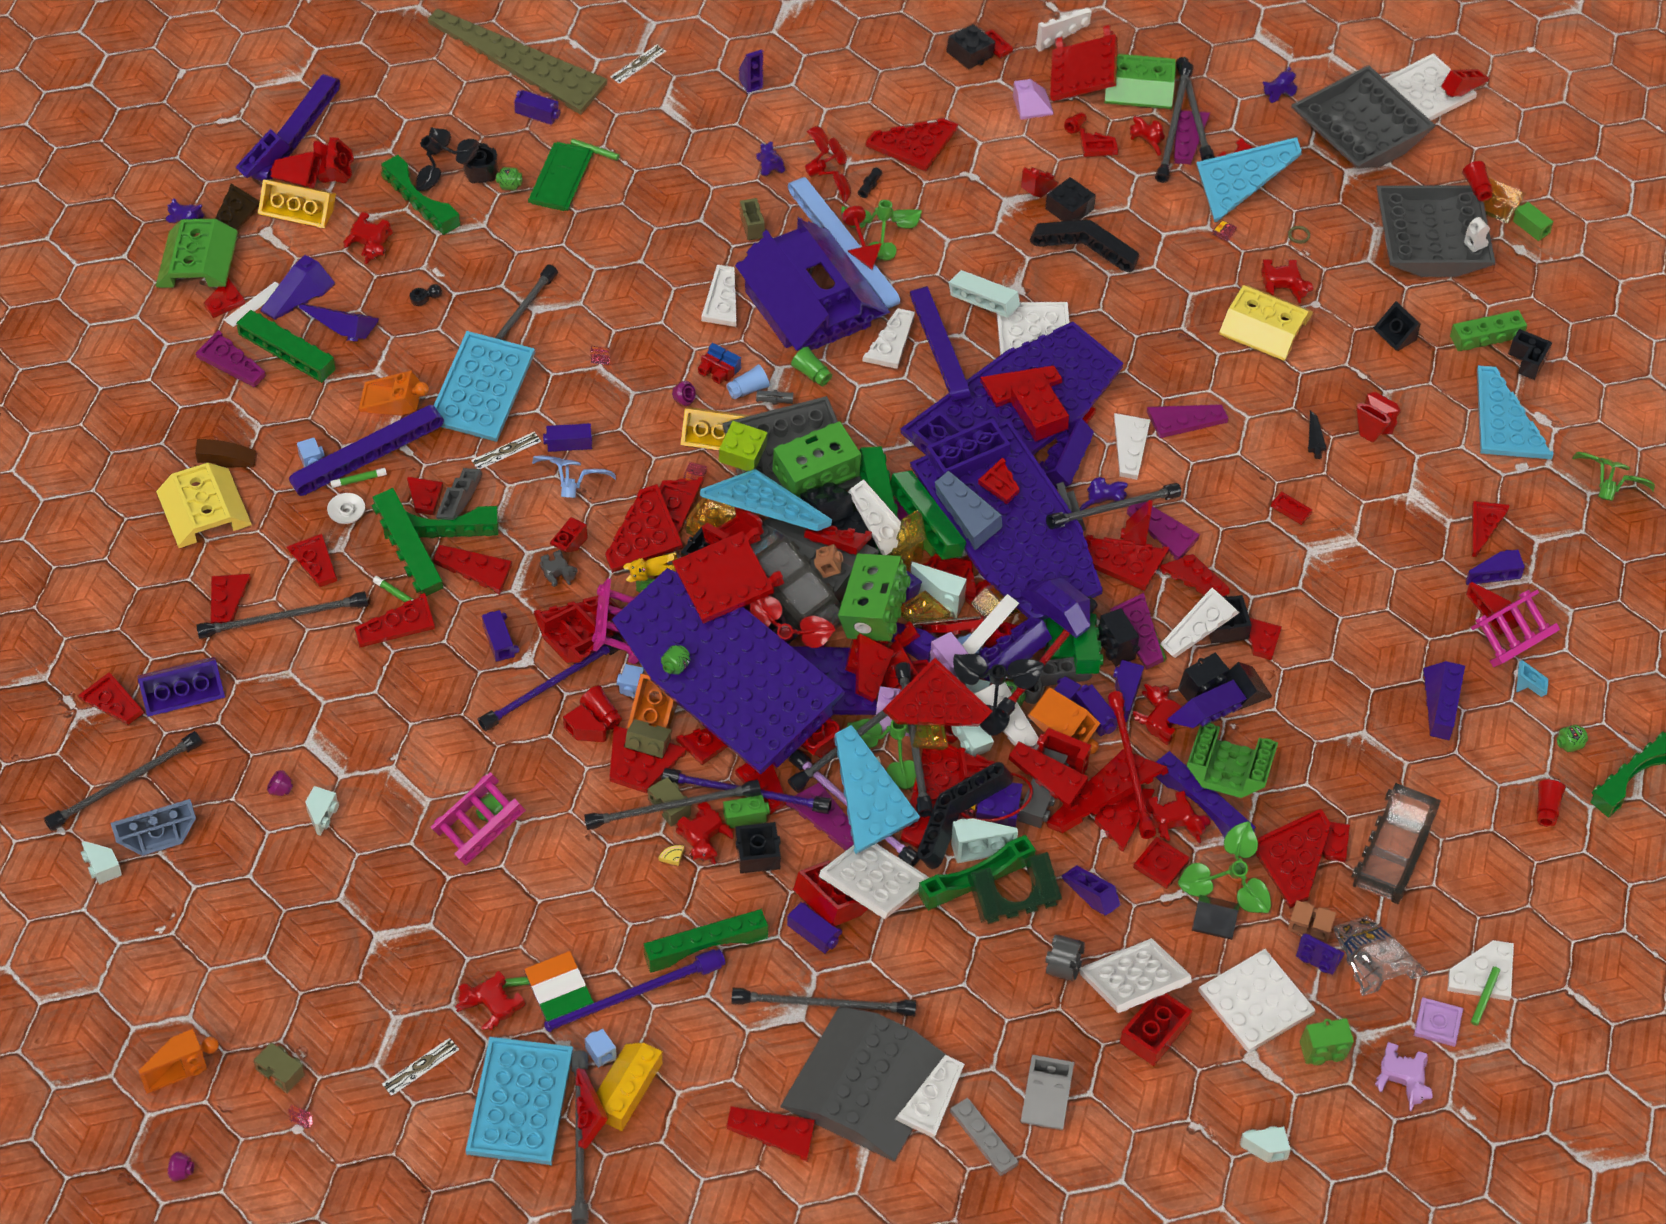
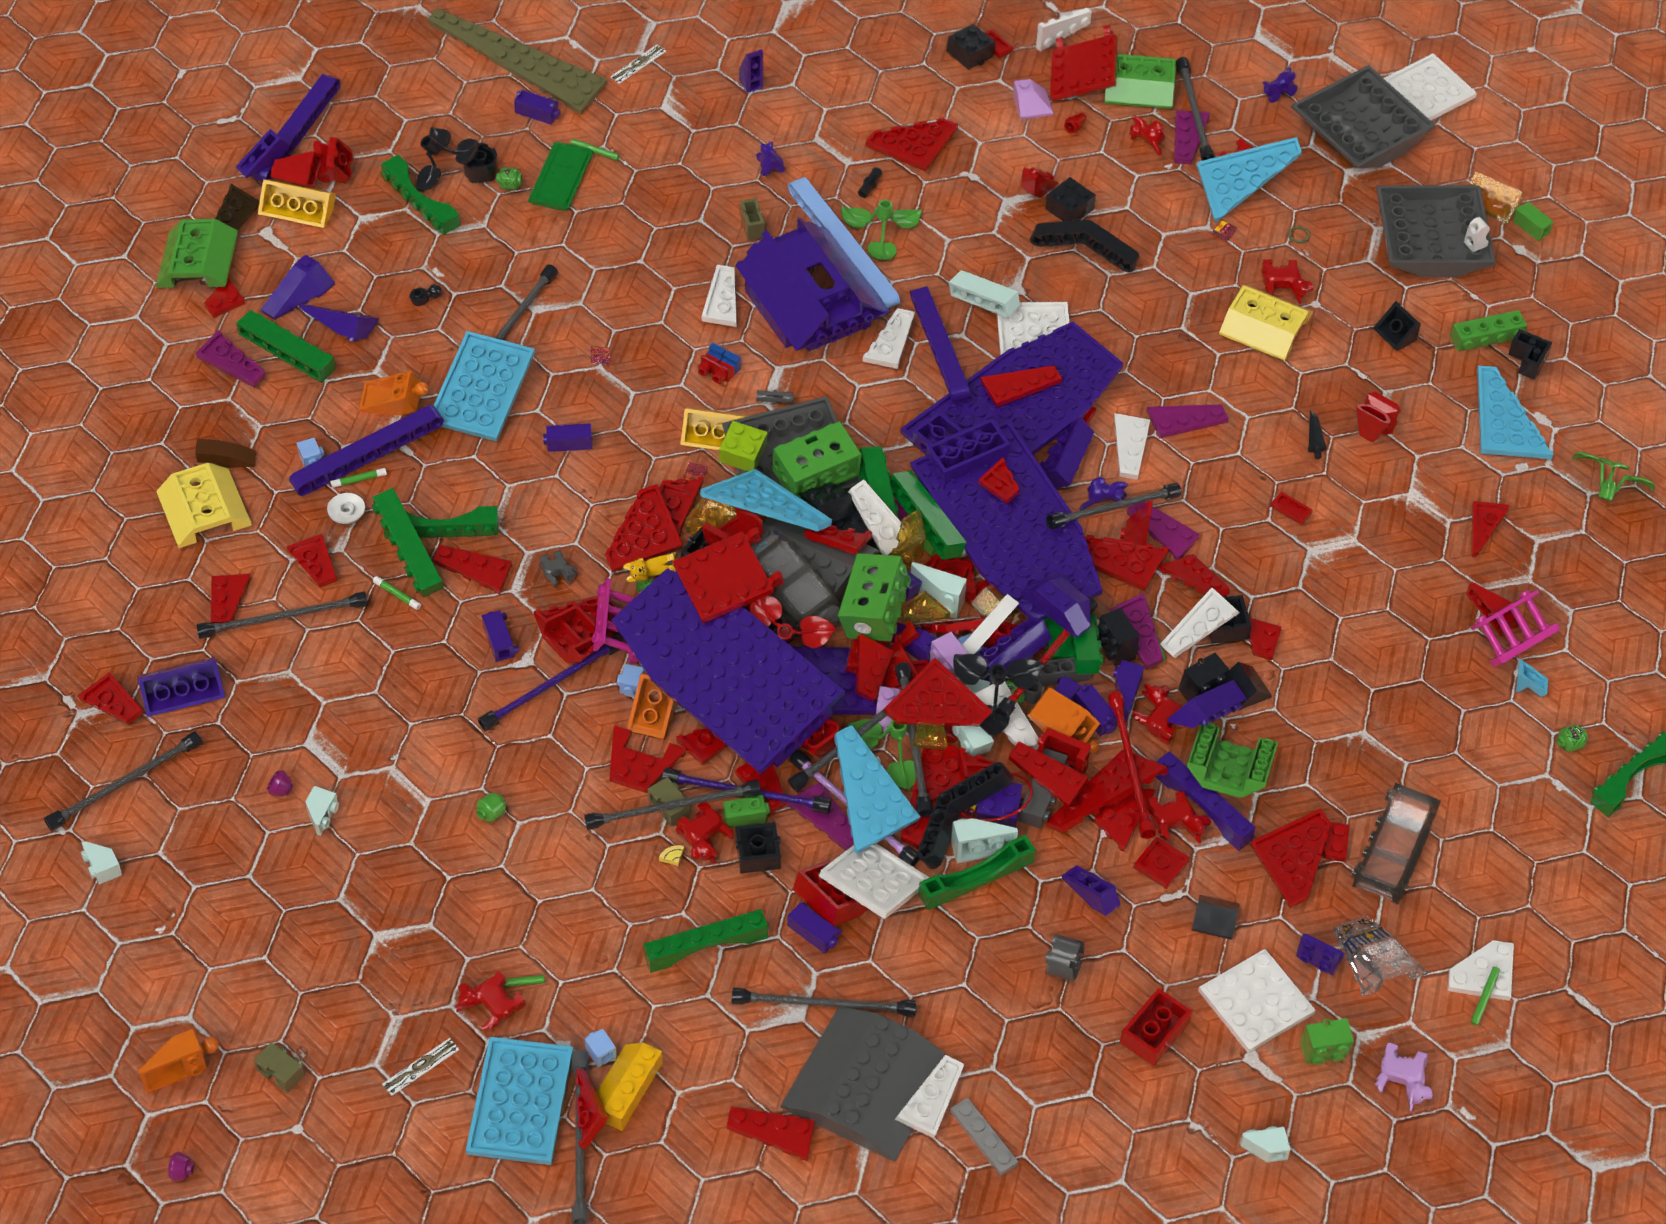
sand blue wedge [111,799,196,856] -> none
dark purple animal [166,198,204,223] -> none
white sticker [224,281,279,327] -> none
clear pink tile [288,1105,313,1129] -> none
red animal [343,212,393,264] -> none
red wing [354,593,435,648] -> none
red wing [407,477,443,516] -> none
dark pink fence [431,772,526,865] -> none
dark grey slope [436,468,482,520] -> none
sticker [471,432,542,469] -> none
flag [524,949,726,1032] -> none
light blue plant [532,455,616,498] -> none
red slope [550,517,588,552] -> none
red slope [563,704,607,742] -> none
red plant [579,685,622,730] -> none
olive brick [625,719,672,758] -> none
bright green head [661,645,690,675] -> none
magenta cone [672,381,696,406] -> none
light blue plant [726,364,770,399] -> none
bright green plant [791,347,832,386] -> none
red plant [805,126,851,203] -> none
nougat brick [814,544,843,578] -> none
red piece [841,206,882,270] -> none
sand blue wedge [935,471,1002,550] -> none
clear green arch [967,852,1062,924] -> none
red brick [1011,376,1069,442] -> none
light grey slope [1021,1055,1074,1130] -> none
dark grey slope [1056,482,1086,530] -> none
red wing [1079,128,1118,157] -> none
white plate [1079,938,1192,1013] -> none
dark grey hose [1155,62,1194,183] -> none
bright green plant [1178,822,1271,913] -> none
nougat piece [1288,901,1336,943] -> none
lavender tile [1414,997,1463,1047] -> none
dark purple wedge [1423,661,1465,740] -> none
red slope [1441,69,1490,97] -> none
red plant [1462,161,1493,201] -> none
dark purple slope [1466,550,1525,585] -> none
red plant [1537,779,1566,827] -> none

